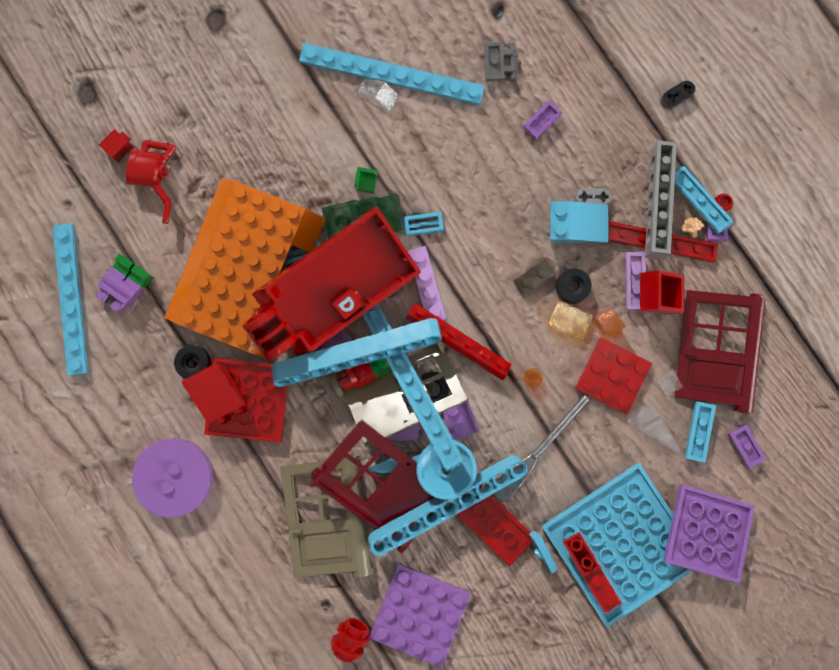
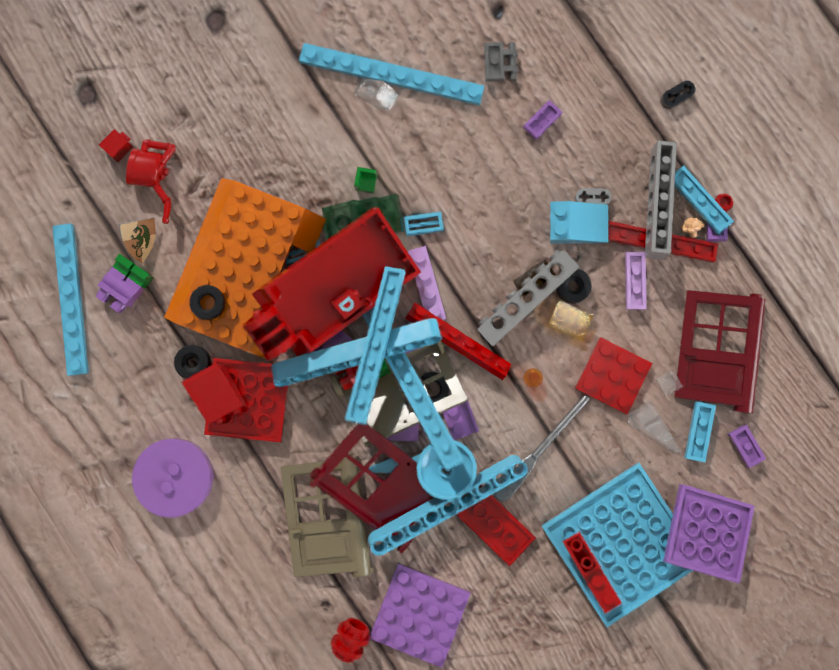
medium azure plate [529,531,558,573] -> none
clear orange brick [594,307,626,339] -> none
red piece [640,270,684,315] -> none
none -> shield [119,217,156,264]
none -> black tyre [189,285,226,320]
none -> medium azure plate [345,266,406,425]
none -> light grey brick [477,250,579,346]

